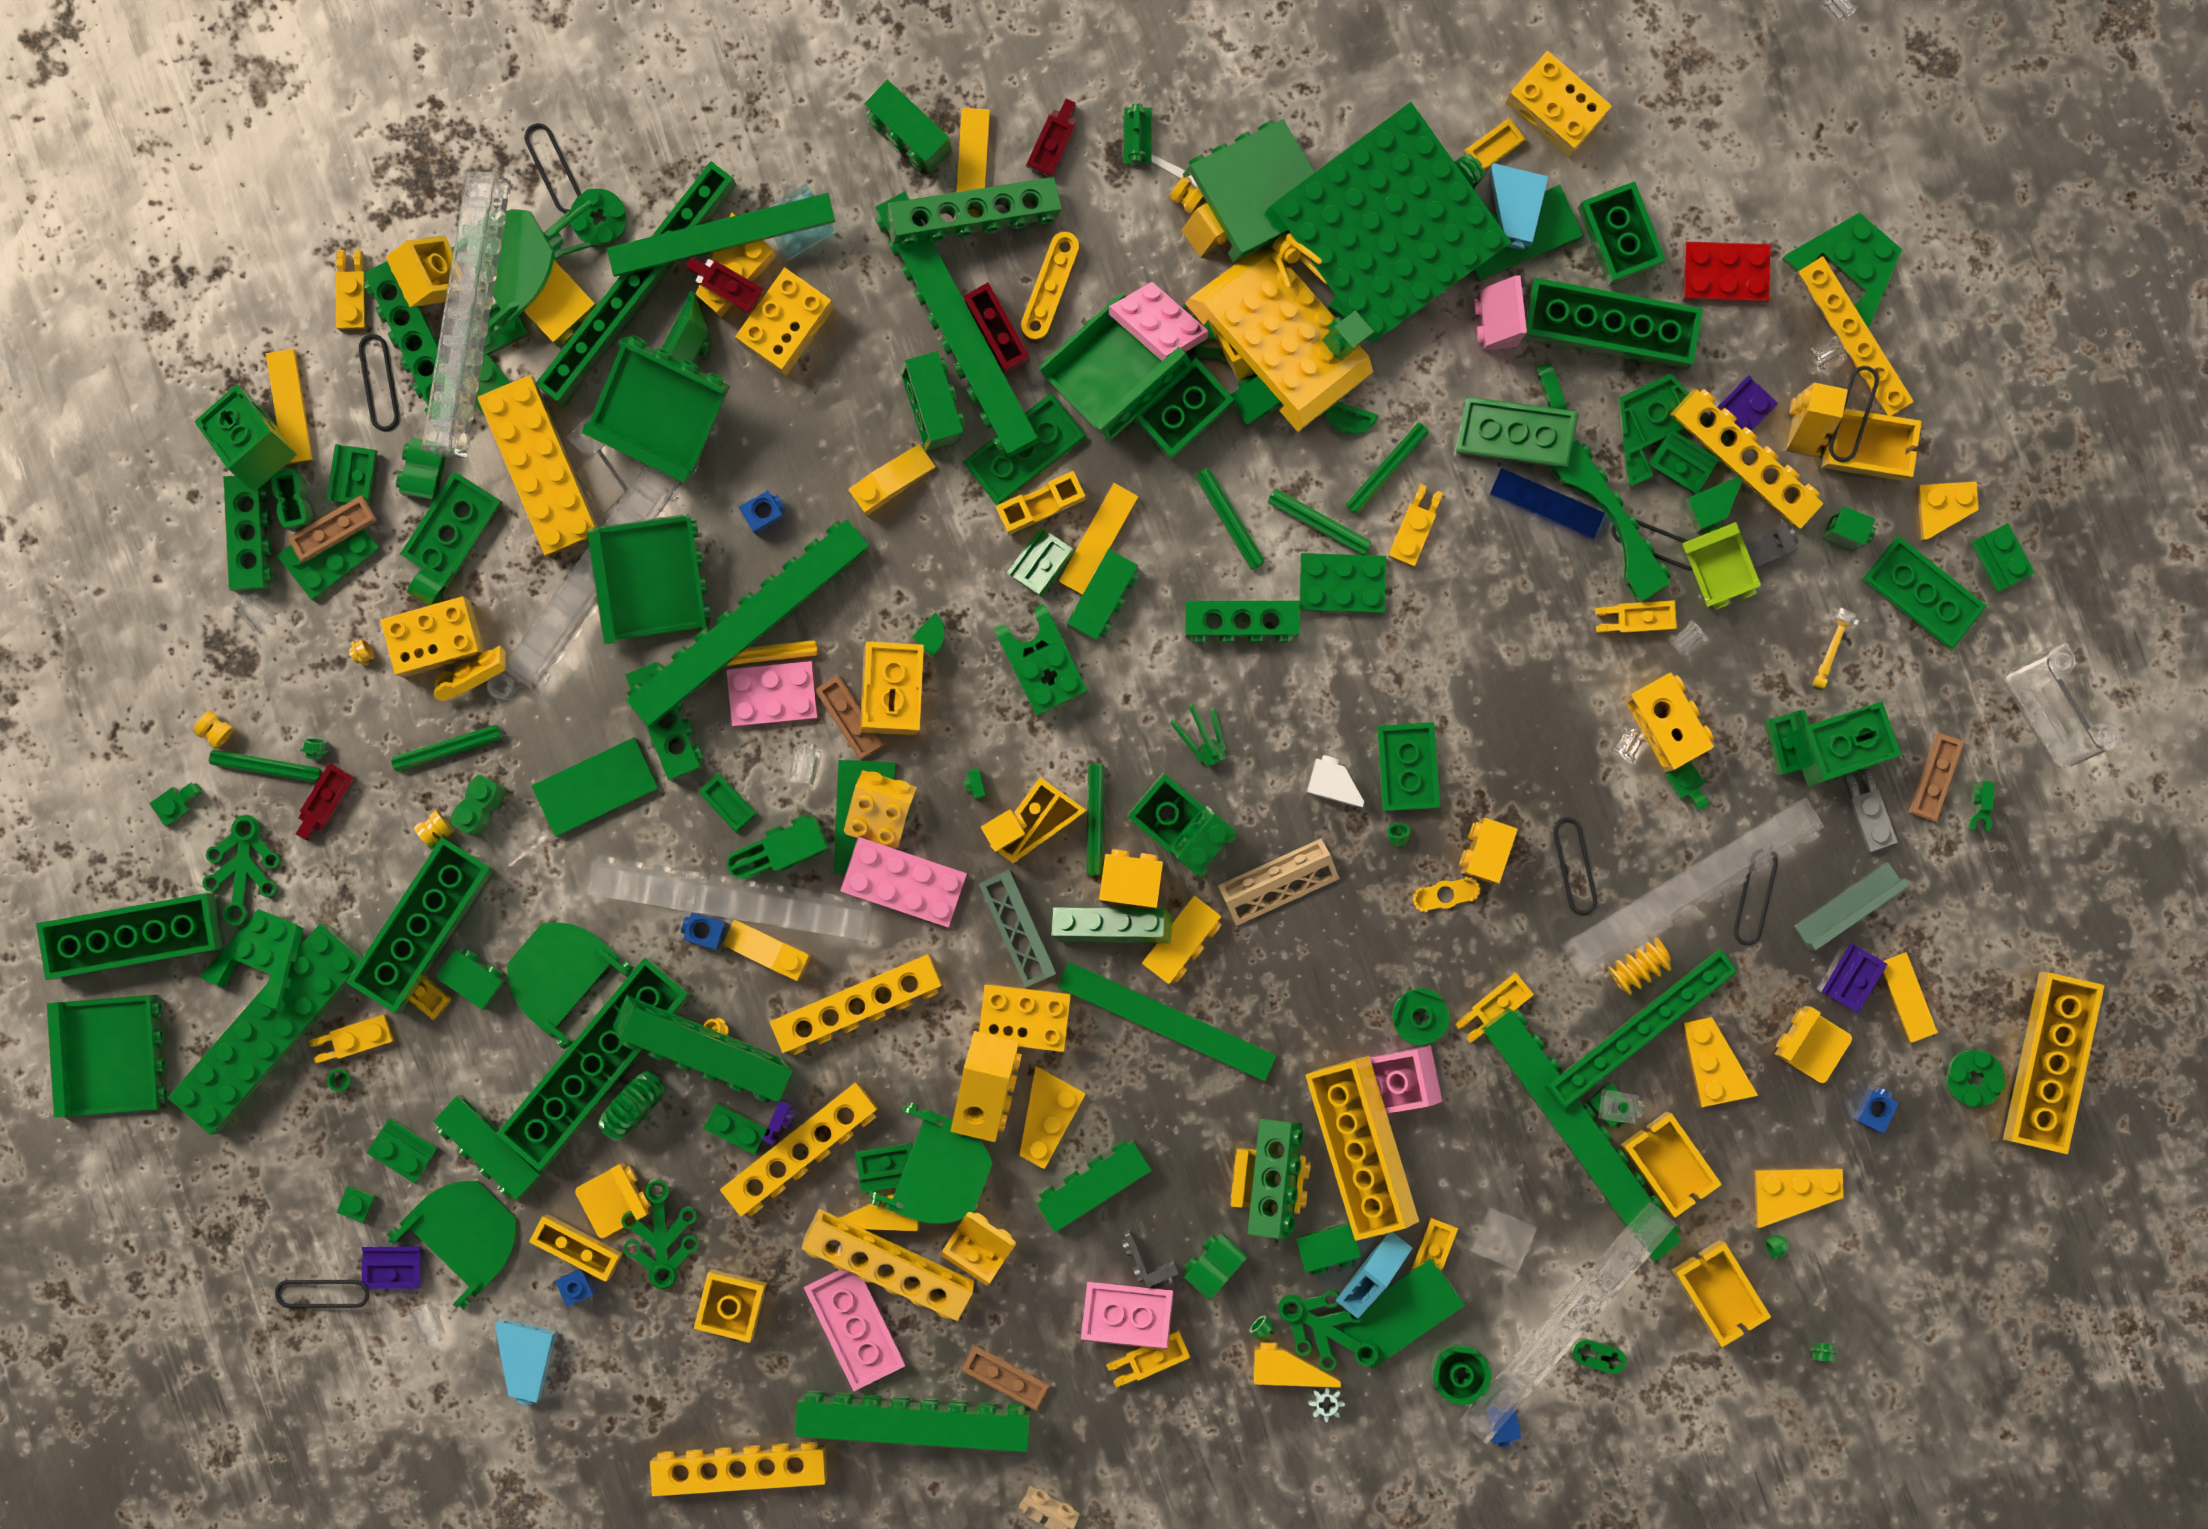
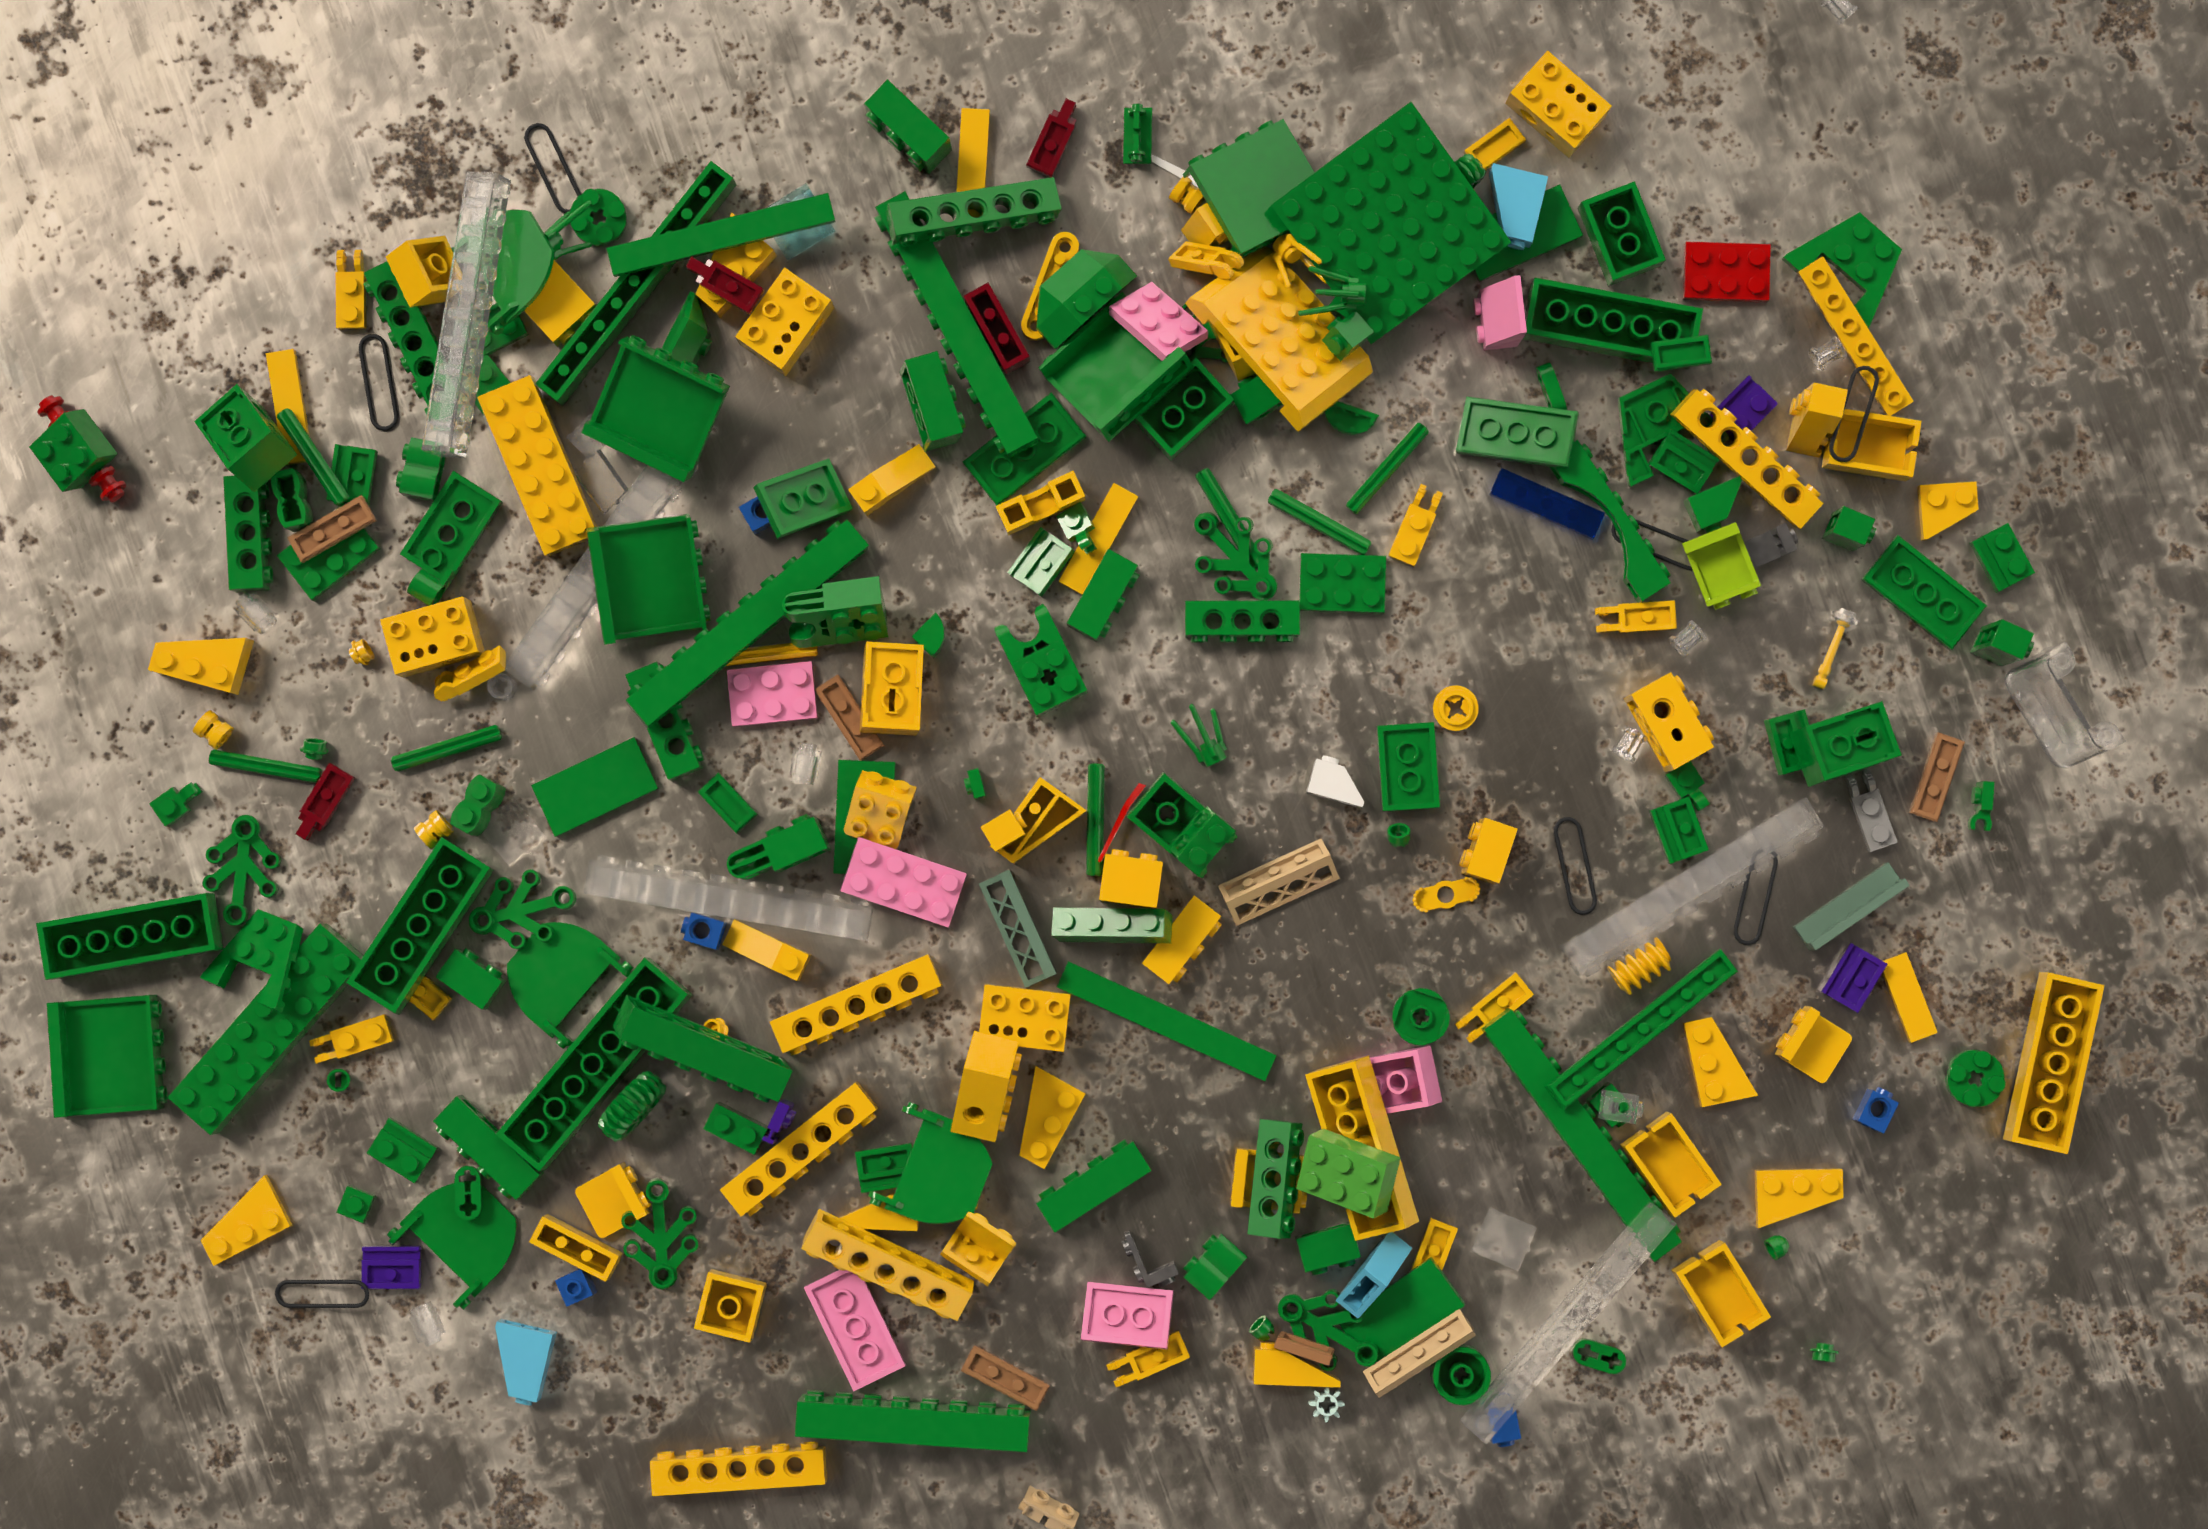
none -> green brick [29,395,126,502]
none -> yellow wedge [148,638,254,695]
none -> yellow wing [201,1175,292,1266]
none -> green axle [277,408,349,506]
none -> green beam [454,1166,483,1221]
none -> green plant [469,869,576,950]
none -> green plate [753,458,853,539]
none -> green brick [782,576,888,648]
none -> green wedge [1036,249,1137,349]
none -> green plate [1056,502,1097,554]
none -> red sticker [1098,783,1146,862]
none -> yellow hinge [1168,241,1244,279]
none -> green plant [1194,512,1278,601]
none -> medium nougat tile [1274,1331,1335,1366]
none -> bright green brick [1296,1129,1401,1219]
none -> green plant [1298,266,1366,316]
none -> tan fence [1363,1309,1476,1398]
none -> yellow gear [1432,685,1478,731]
none -> green plate [1649,797,1709,864]
none -> green tile [1650,335,1712,372]
none -> green brick [1970,619,2034,666]

